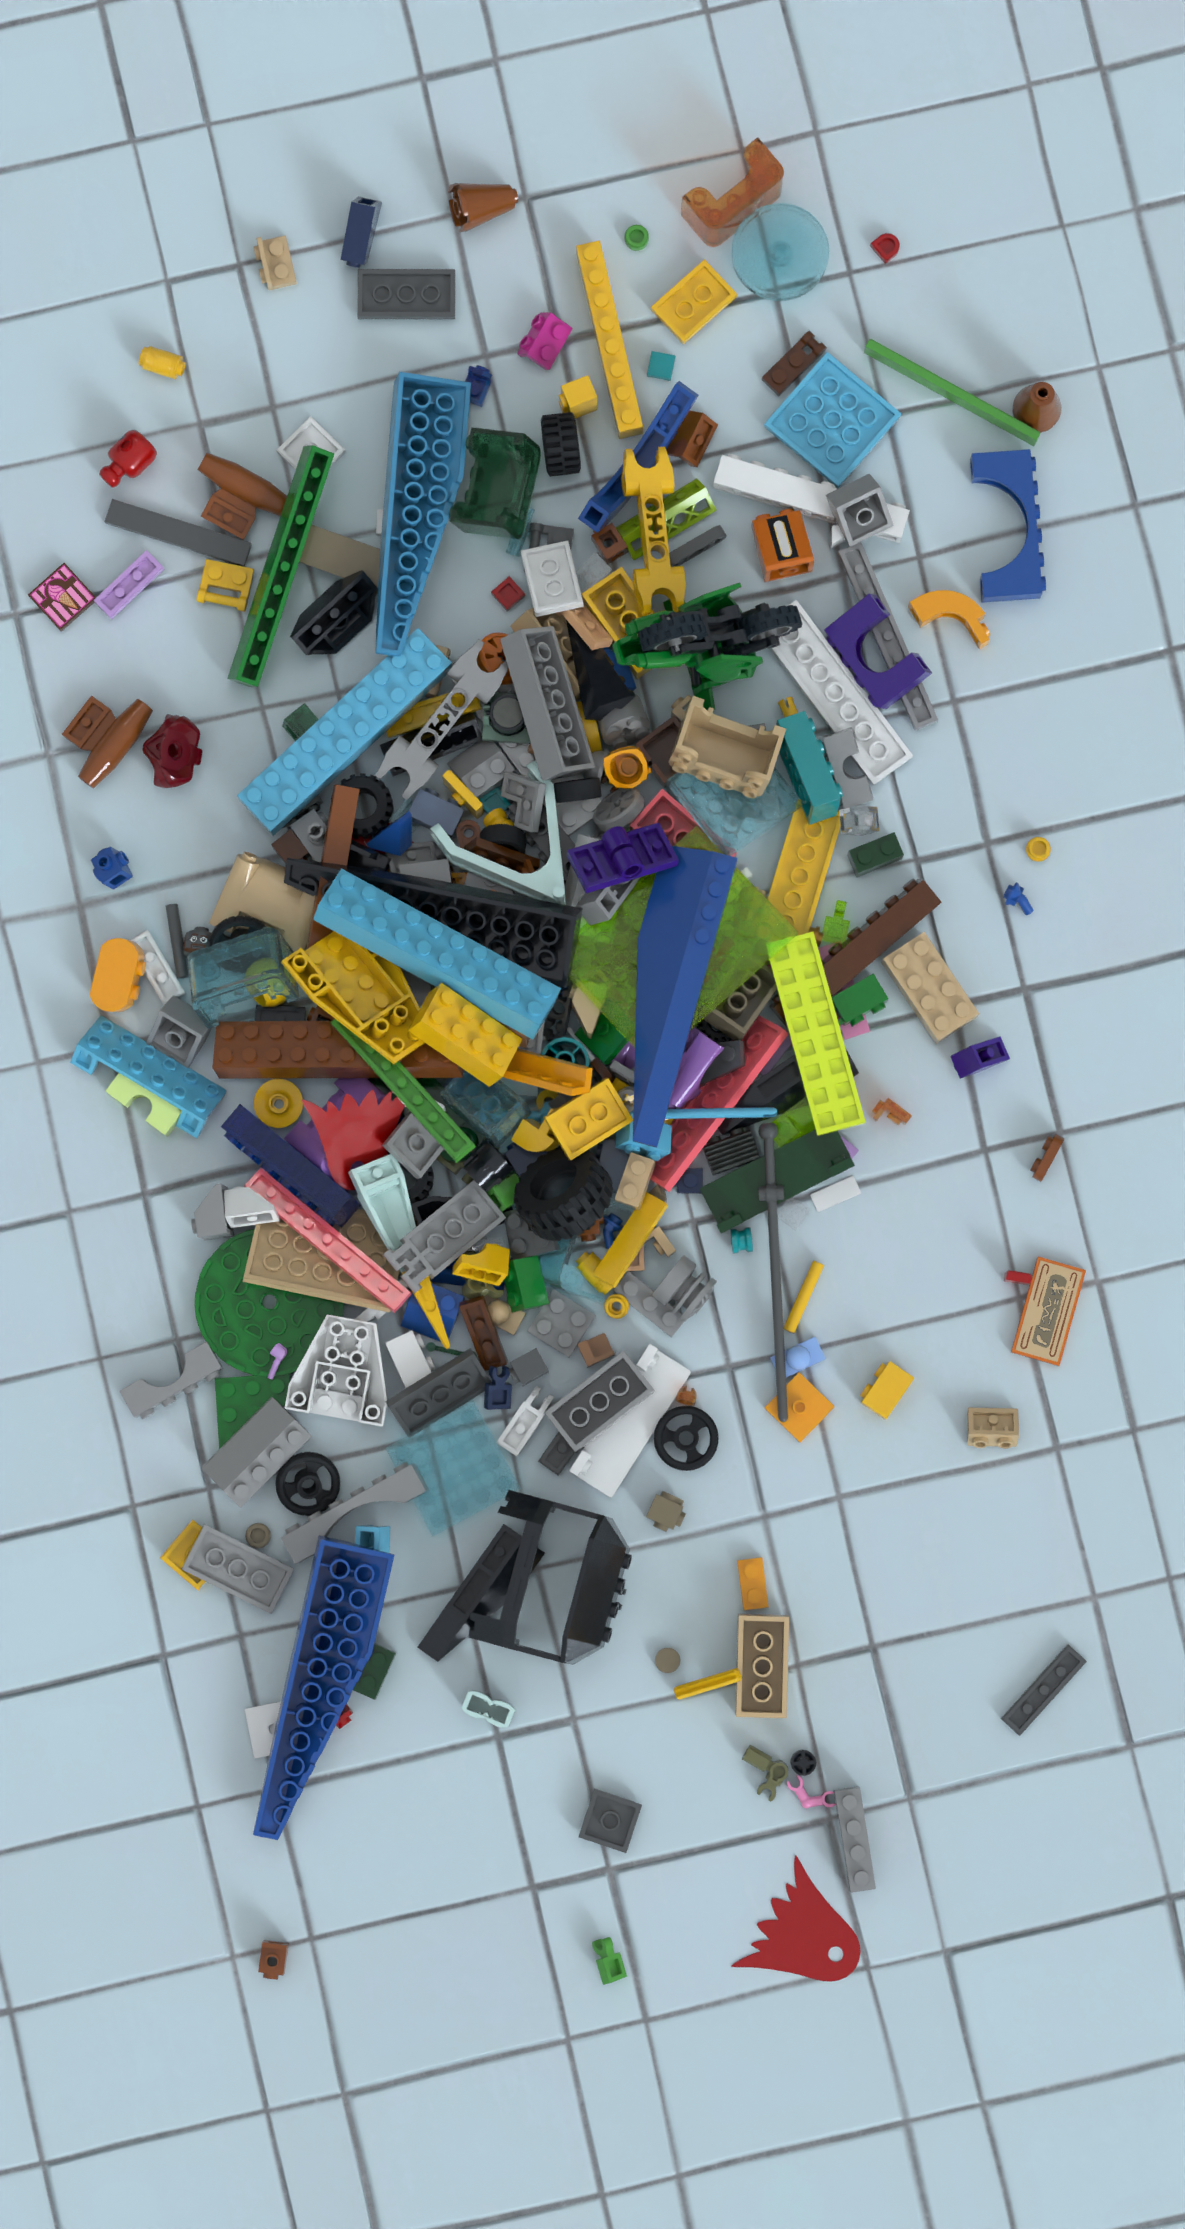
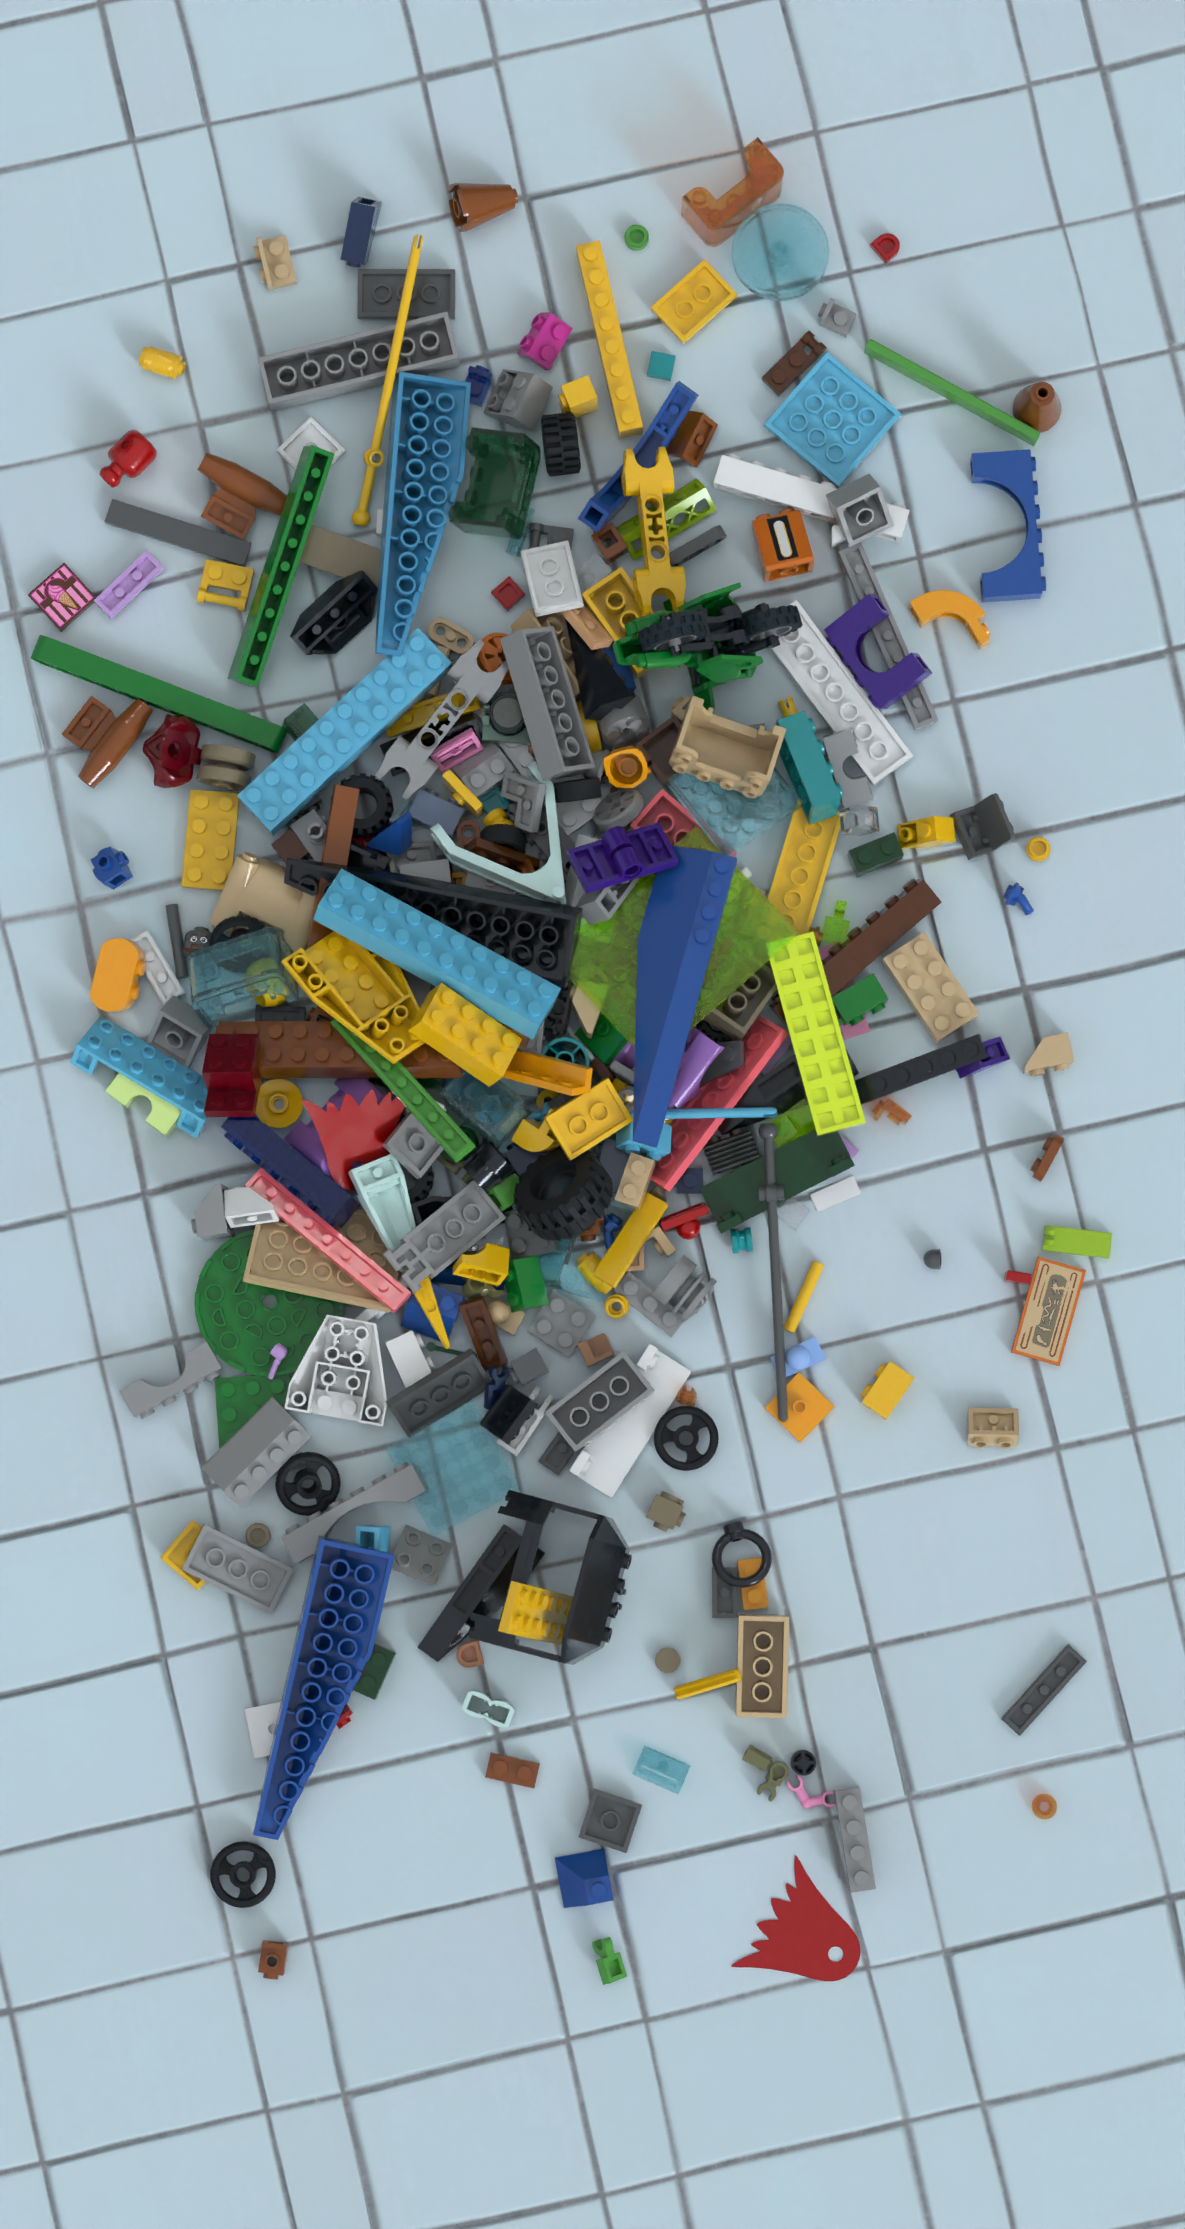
none -> green beam [31,635,288,754]
none -> yellow plate [181,789,239,891]
none -> dark tan wheel [196,744,256,791]
none -> dark red bracket [202,1034,262,1117]
none -> black wheel [210,1841,276,1908]
none -> light grey brick [257,311,460,412]
none -> yellow bar [352,234,423,527]
none -> light grey hinge [392,1525,452,1586]
none -> tan plate [428,618,474,656]
none -> bright pink tile [430,728,484,773]
none -> nougat tile [456,1640,484,1668]
none -> black bracket [480,1384,538,1445]
none -> light grey slope [483,369,553,431]
none -> dark orange plate [485,1752,540,1788]
none -> yellow plate [498,1581,573,1645]
none -> blue slope [555,1848,614,1908]
none -> clear light blue slope [633,1745,690,1794]
none -> red tile [659,1202,710,1240]
none -> black piece [712,1522,772,1588]
none -> dark grey plate [712,1567,738,1618]
none -> light grey bracket [818,298,857,338]
none -> black plate [854,1034,989,1105]
none -> yellow slope [897,816,956,849]
none -> dark grey hinge [923,1249,941,1269]
none -> dark grey bracket [950,793,1015,860]
none -> tan slope [1022,1032,1074,1077]
none -> clear orange plate [1031,1794,1057,1819]
none -> lime hinge [1042,1225,1112,1258]

